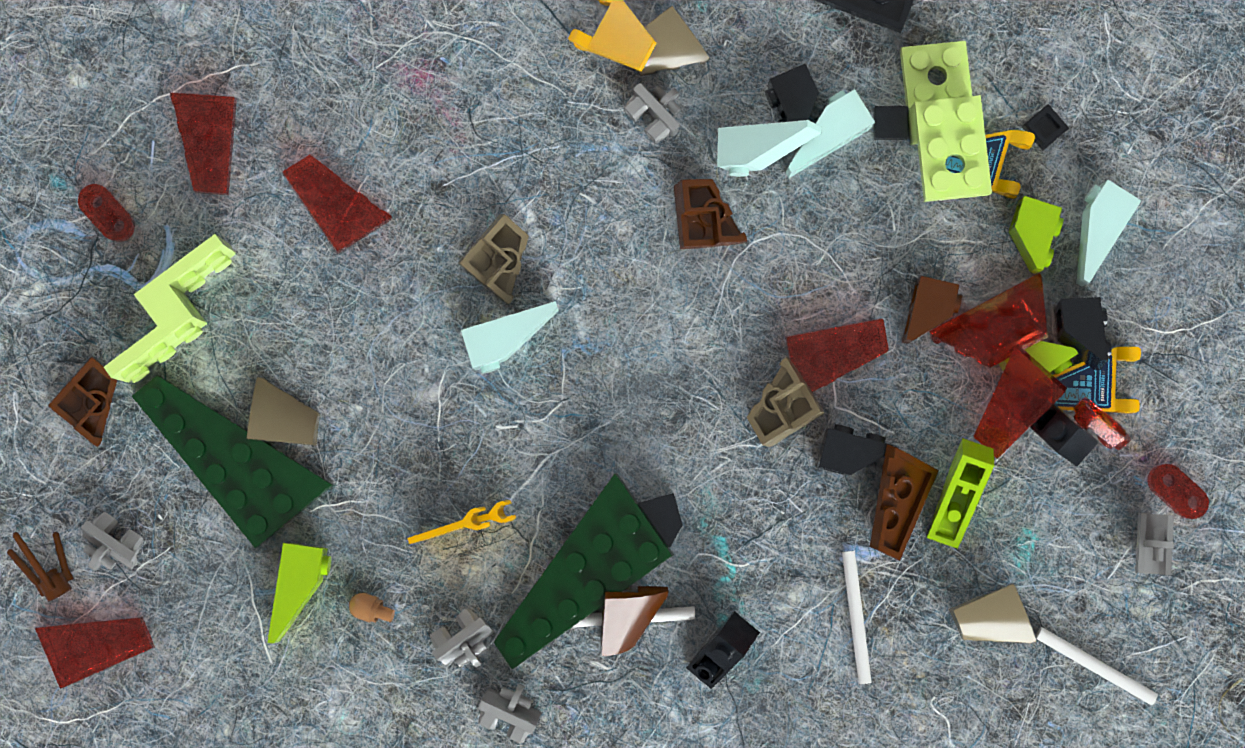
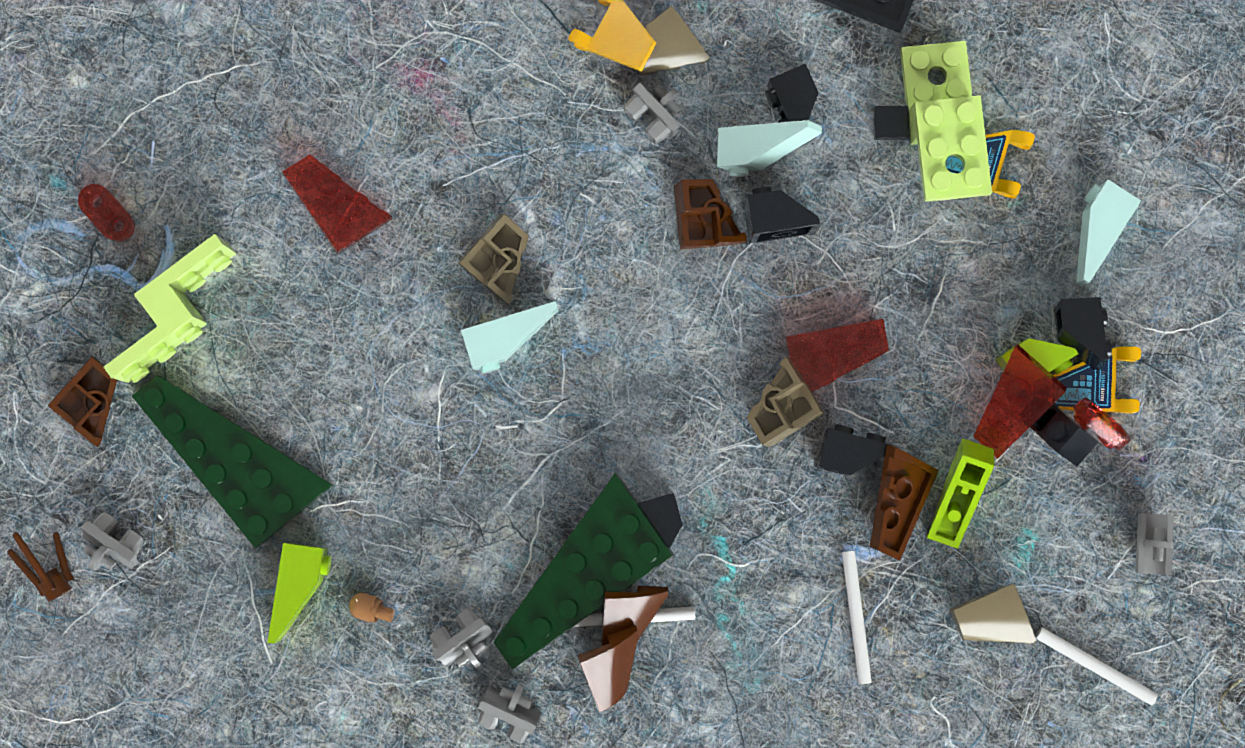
clear red wing [35,617,155,689] -> none
clear red wing [169,92,237,195] -> none
dark tan slope [247,377,320,446] -> none
yellow flag [407,500,516,545] -> none
black slope [686,611,760,689] -> none
light aqua slope [786,89,875,178] -> none
reddish brown slope [902,276,962,344] -> none
clear red wing [929,273,1048,368] -> none
lime slope [1008,196,1064,274] -> none
black tile [1022,104,1069,151] -> none
clear red plate [1148,464,1209,519] -> none
none -> reddish brown slope [578,625,639,712]
none -> black slope [743,186,820,244]

